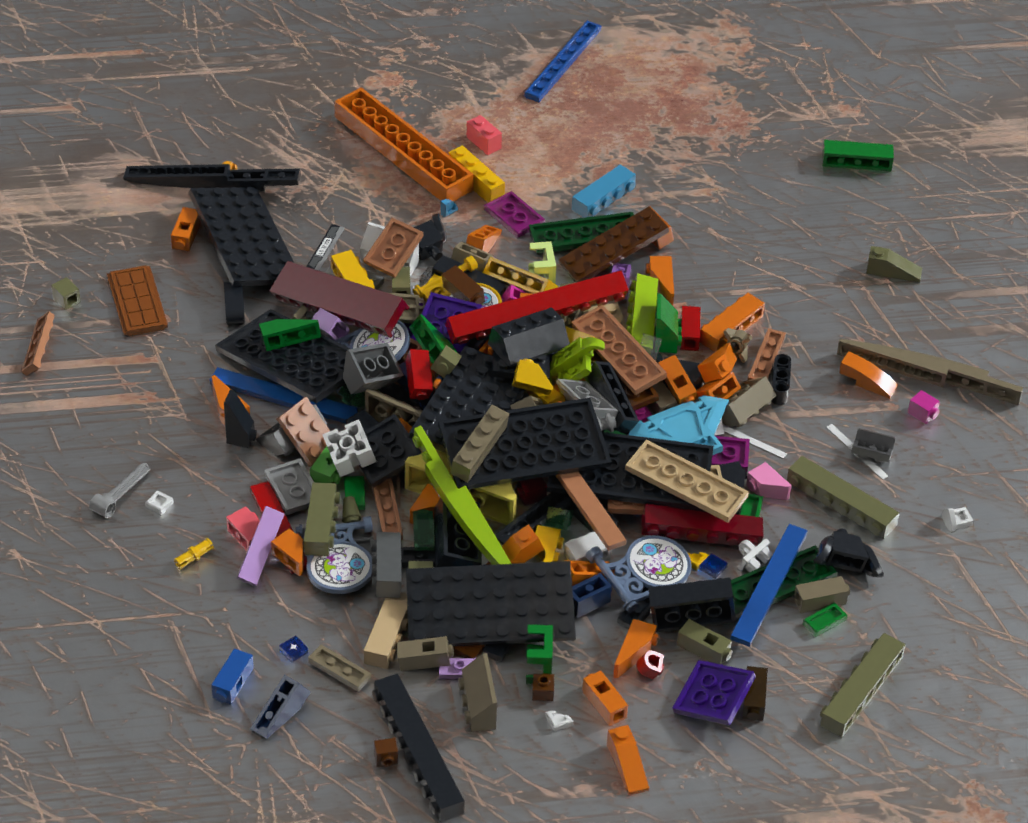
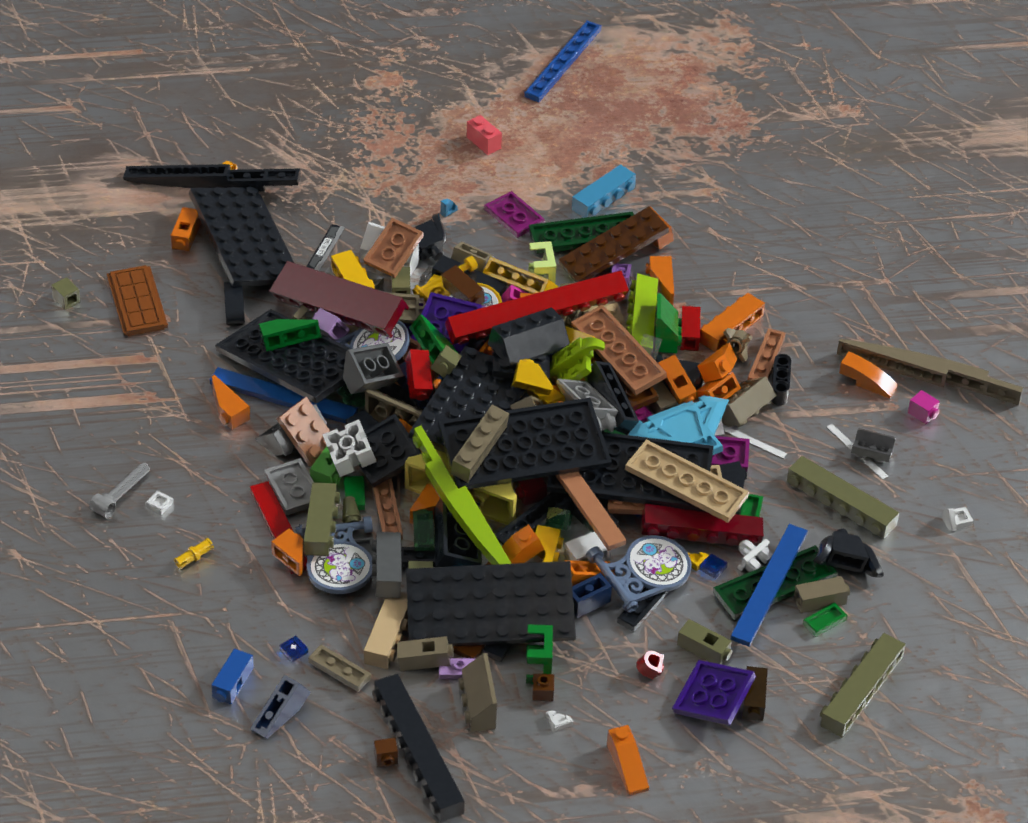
nougat plate [21,311,55,376] -> none
black slope [224,389,257,448] -> none
coral brick [226,506,259,551] -> none
lavender tile [236,506,284,586] -> none
orange brick [334,87,474,201] -> none
yellow brick [448,145,505,203] -> none
orange slope [466,225,502,253] -> none
orange brick [582,670,628,726] -> none
orange slope [613,619,659,678] -> none
black brick [648,577,736,632] -> none
bright pink slope [746,462,792,500] -> none
green brick [822,140,894,171] -> none
olive slope [866,246,922,283] -> none

